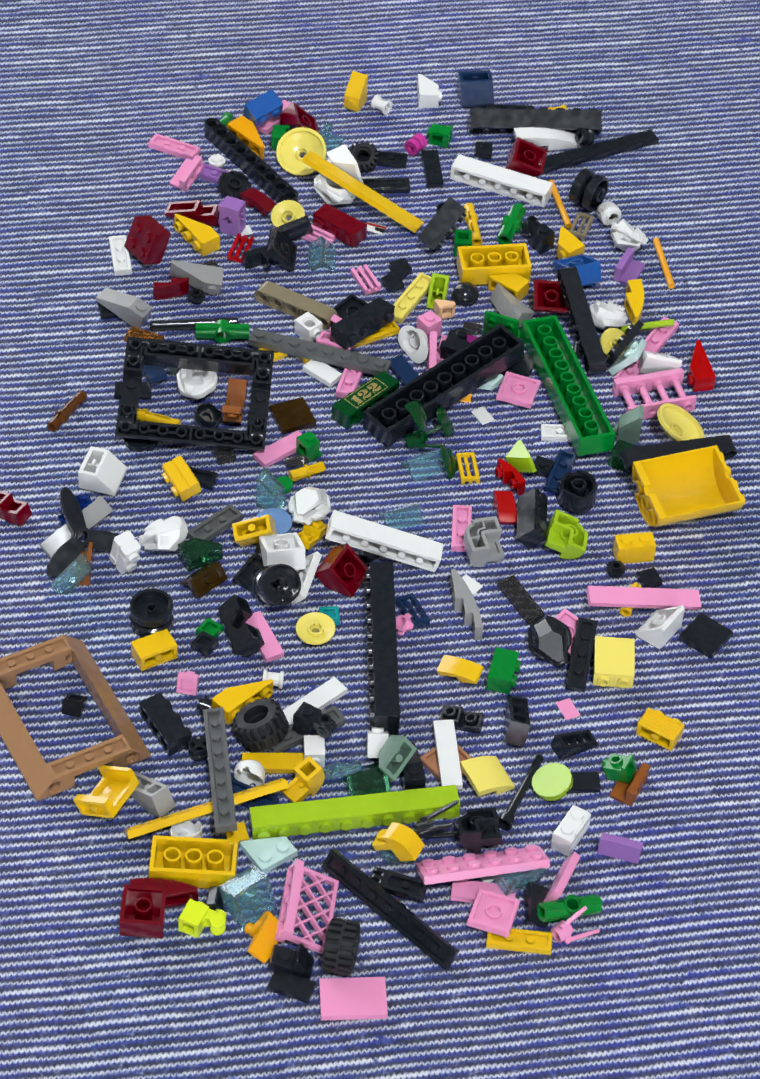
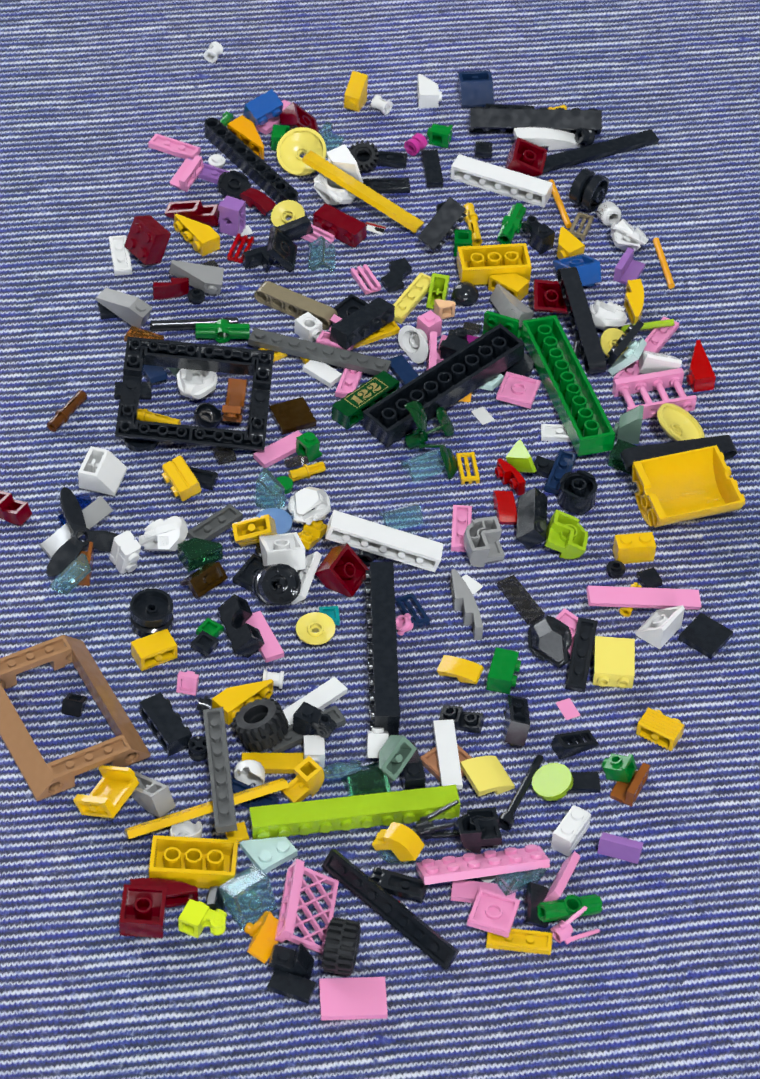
none -> white bush [204,42,223,63]

